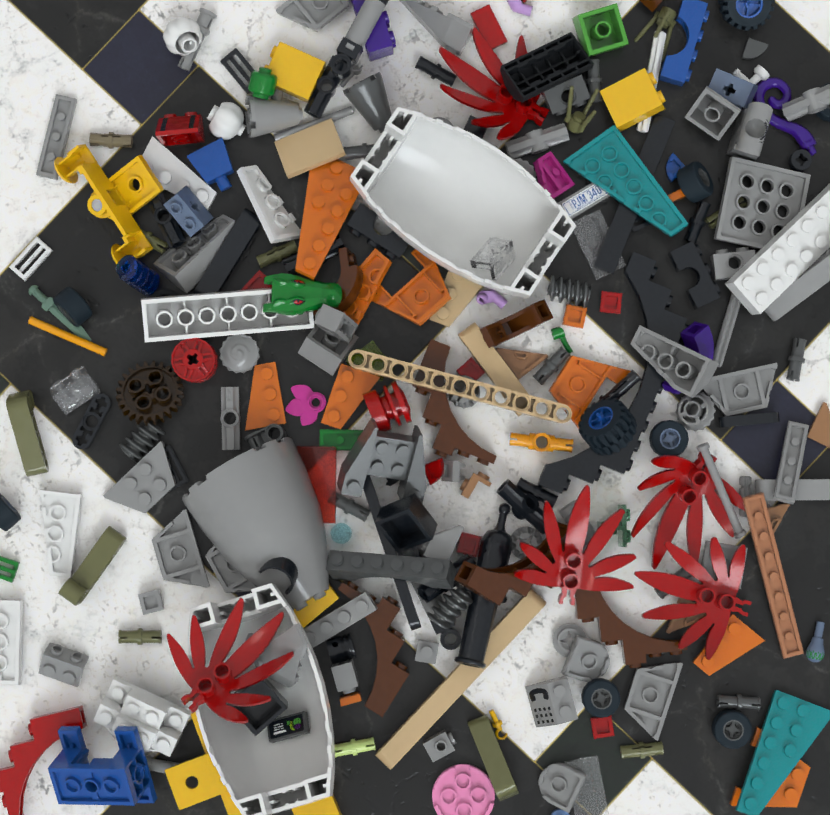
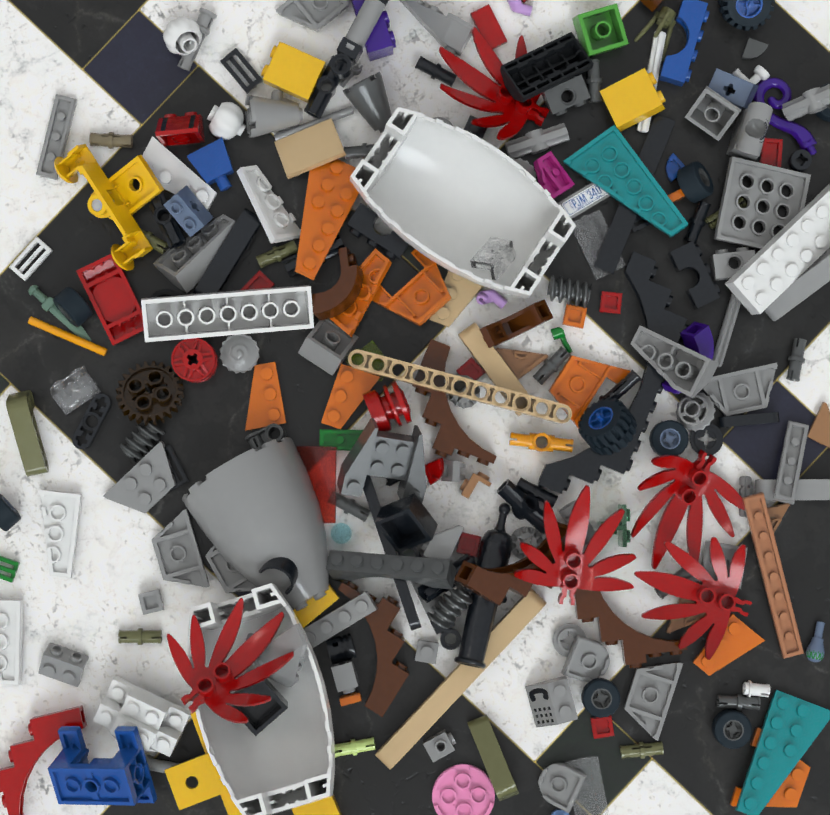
olive beam [58,526,127,606] -> none
clear blue piece [115,255,160,296] -> none
light grey piece [220,387,241,450] -> none
green head [248,67,277,99] -> none
green animal [263,273,342,316] -> none
tile [267,711,310,743] -> none
dark pink plate [285,385,326,426] -> none
light grey brick [314,304,358,343] -> none
yellow hand [489,709,508,740] -> none
olive plant [564,86,599,133] -> none
light grey bar [696,442,747,539] -> none
none -> red slope [76,254,144,346]
none -> black gear [689,423,723,456]
none -> white pin [742,680,770,698]
none -> red tile [759,138,783,168]

